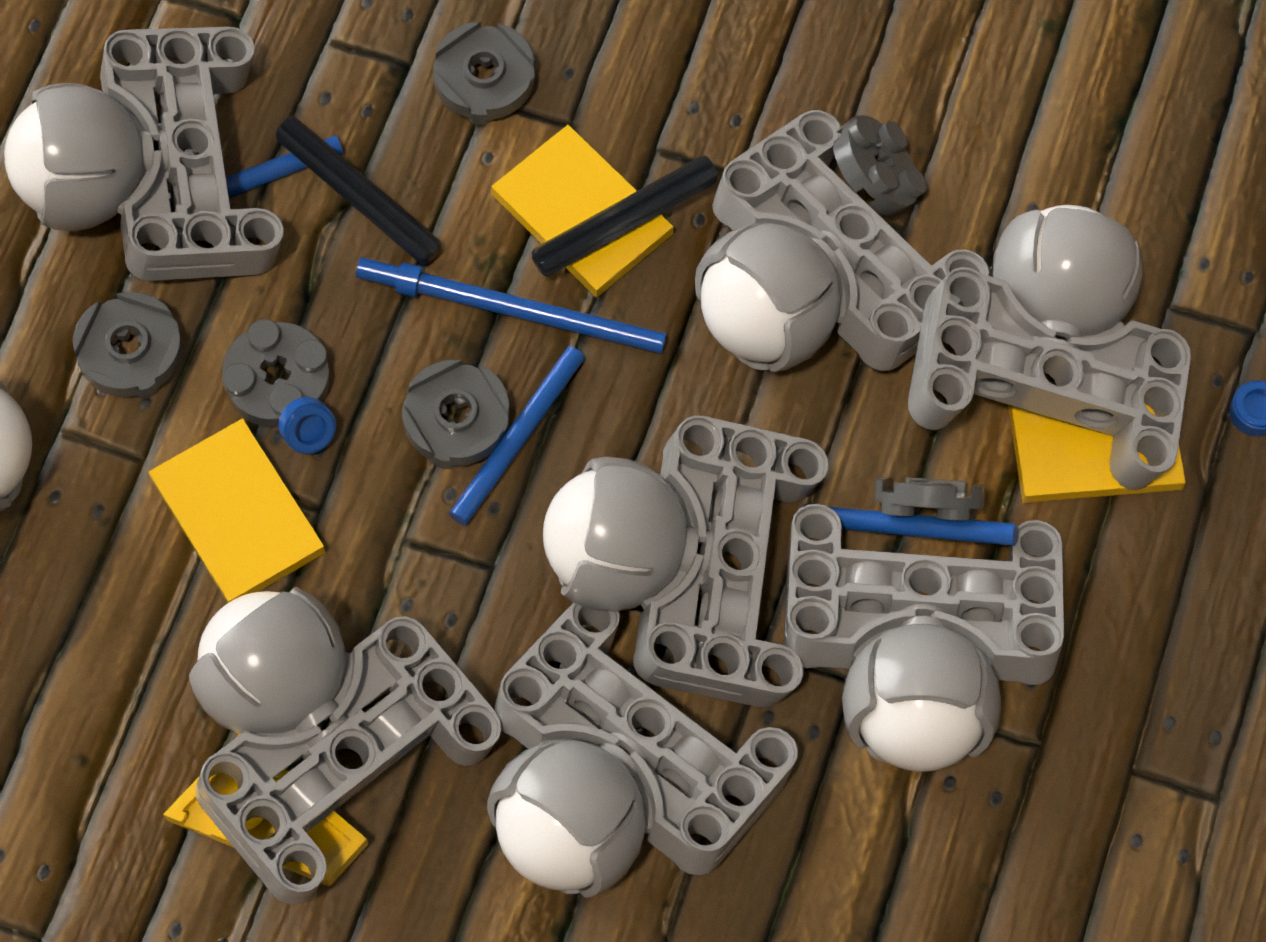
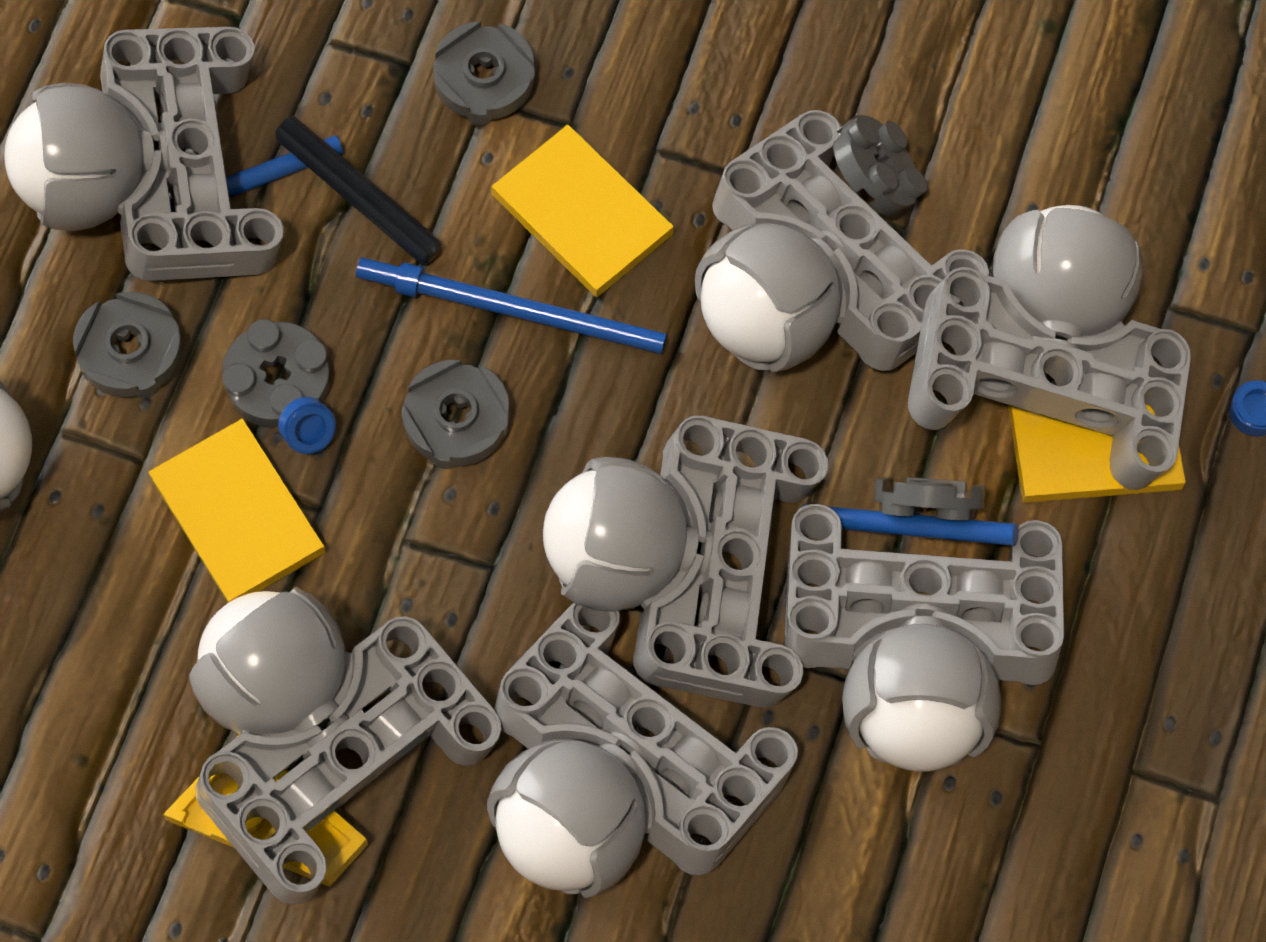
blue bar [449,346,585,526] -> none
black axle [532,156,718,276] -> none

